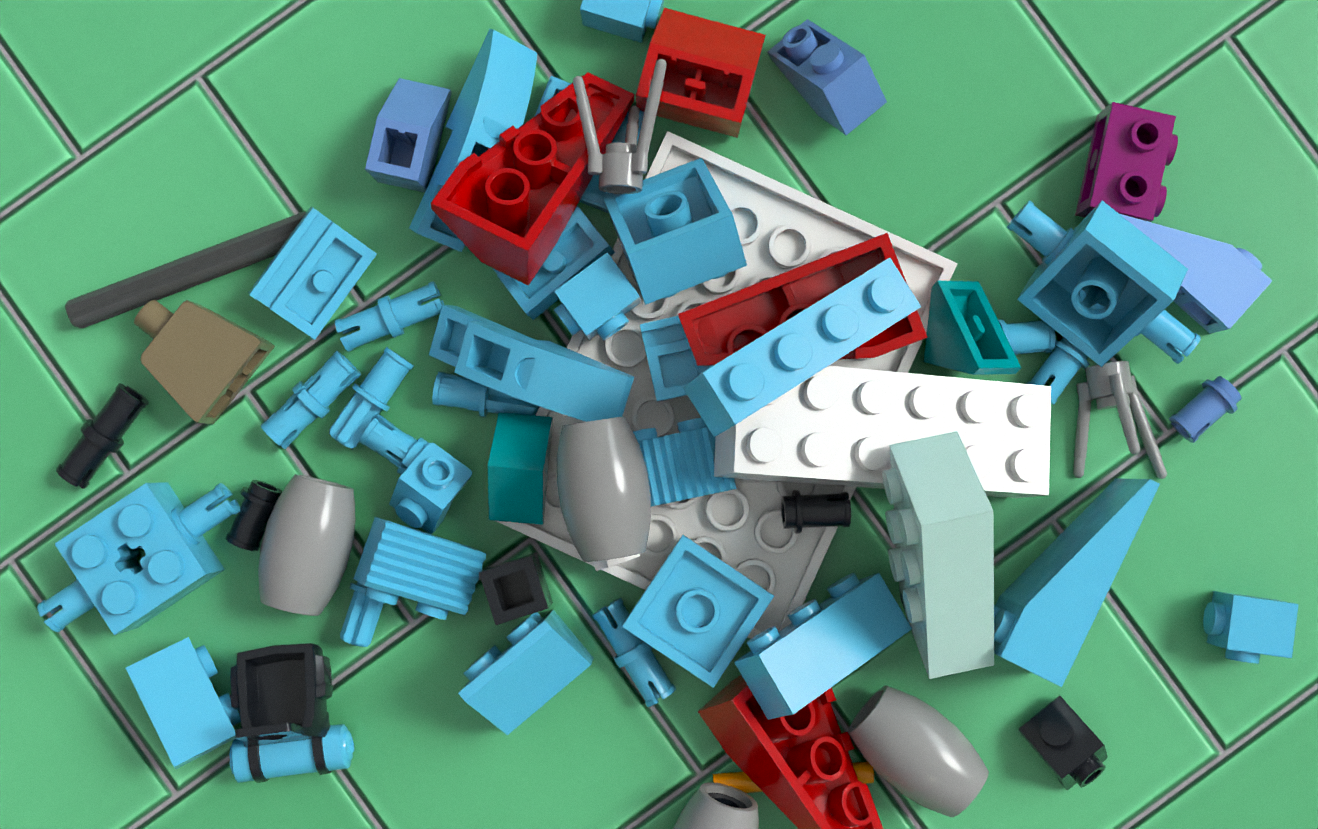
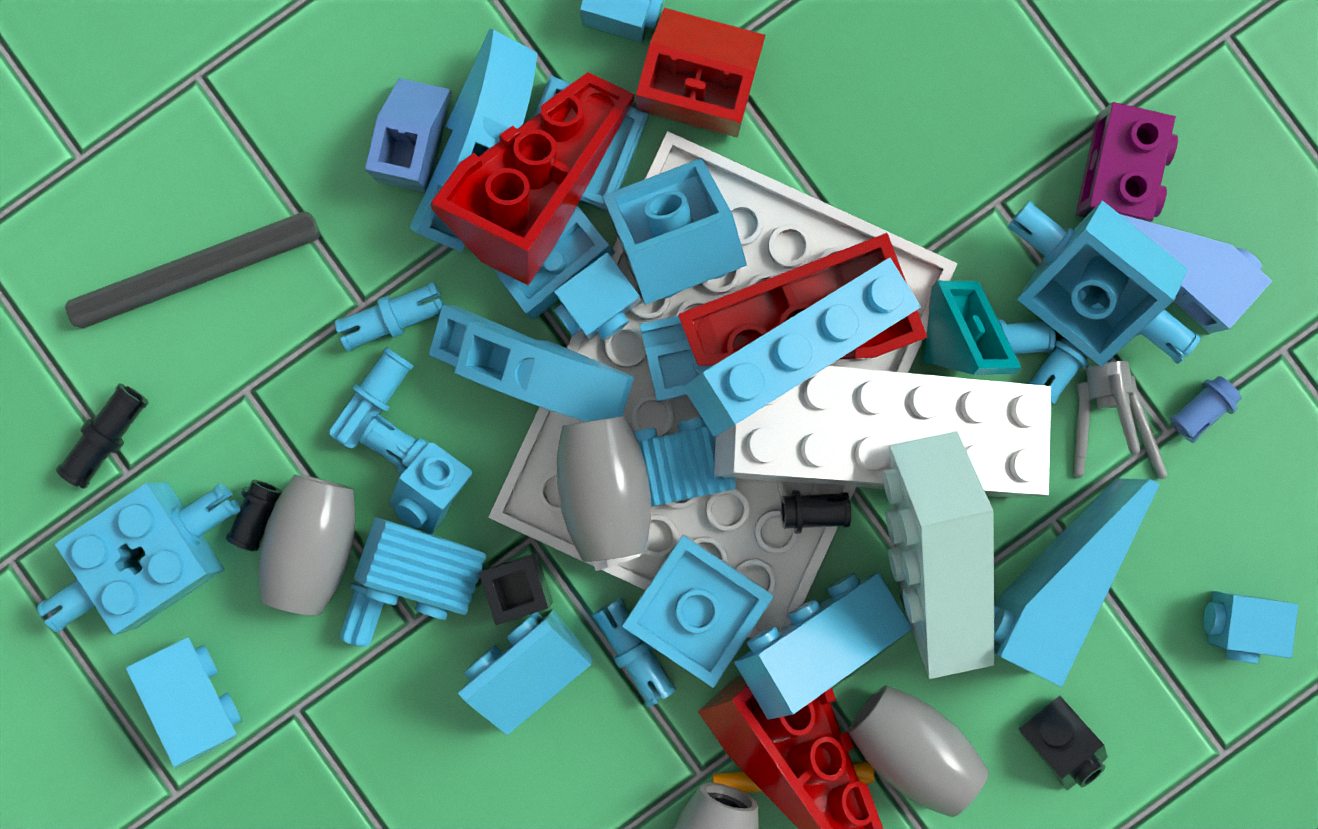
dark tan torso [134,300,275,424] -> none
black piece [229,643,355,783] -> none
medium azure plate [248,207,377,340] -> none
medium azure pin [261,351,362,449] -> none
medium azure axle [432,371,540,417] -> none
teal slope [488,413,553,525] -> none
light grey plant [573,59,667,194] -> none
medium blue slope [768,19,887,135] -> none

